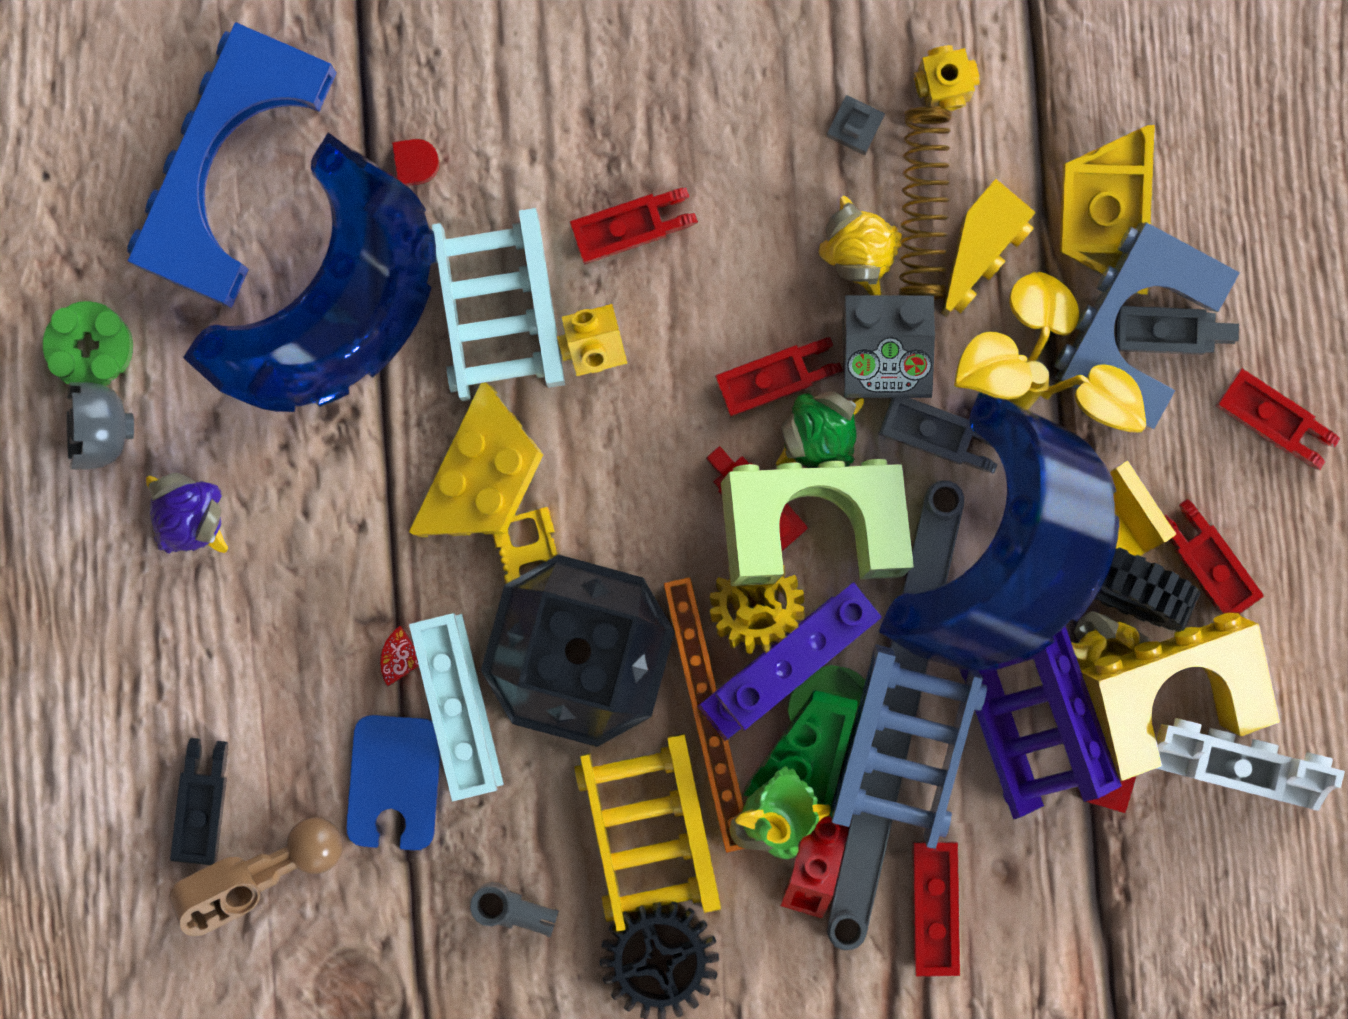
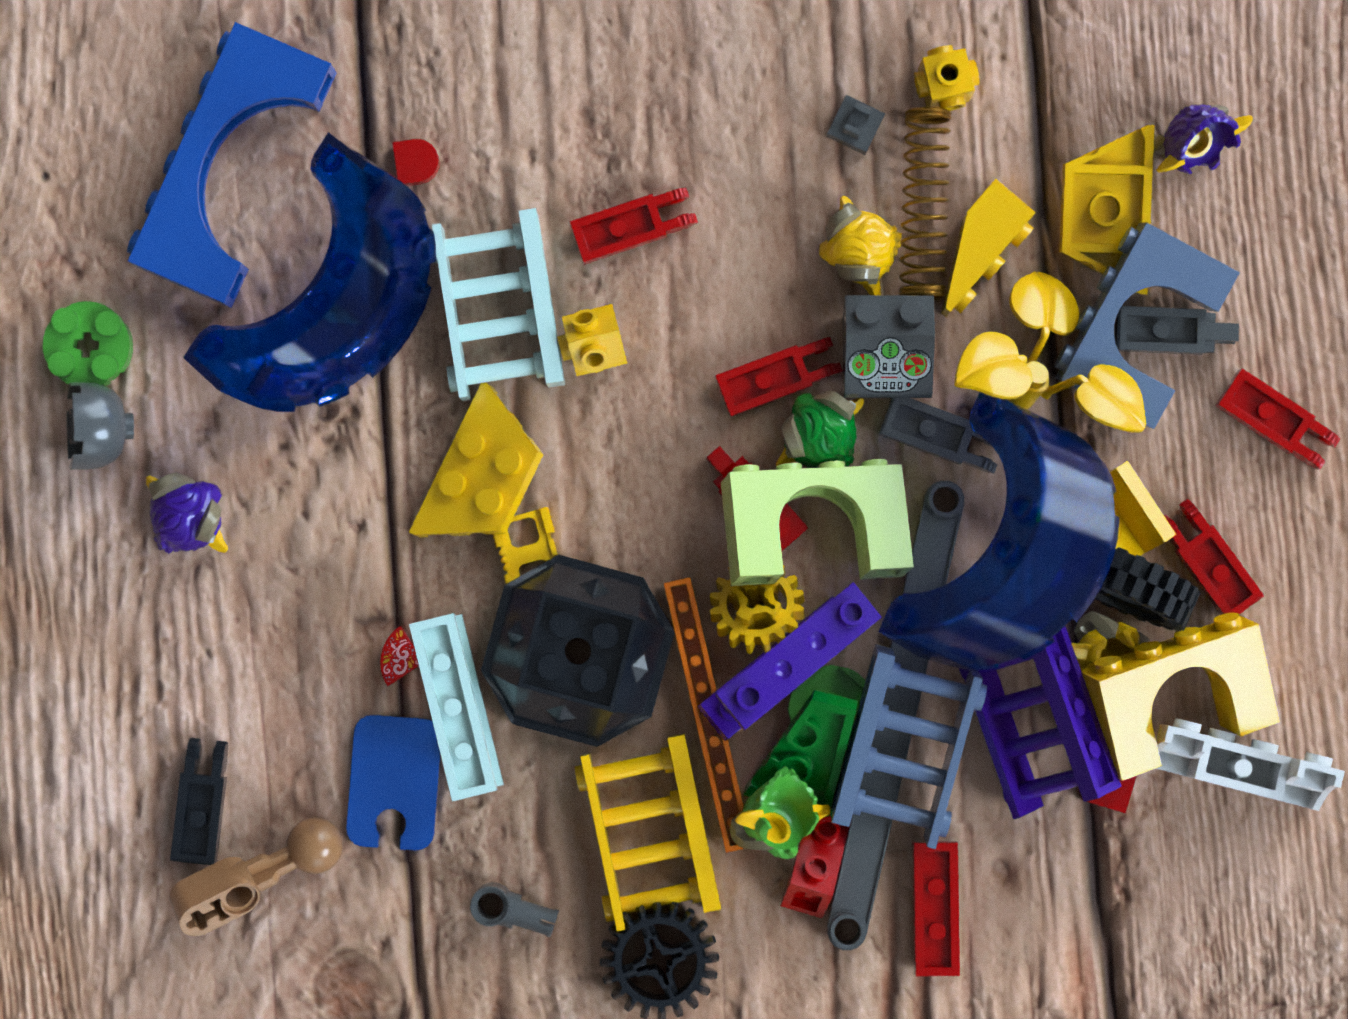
none -> dark purple hair [1154,104,1253,174]

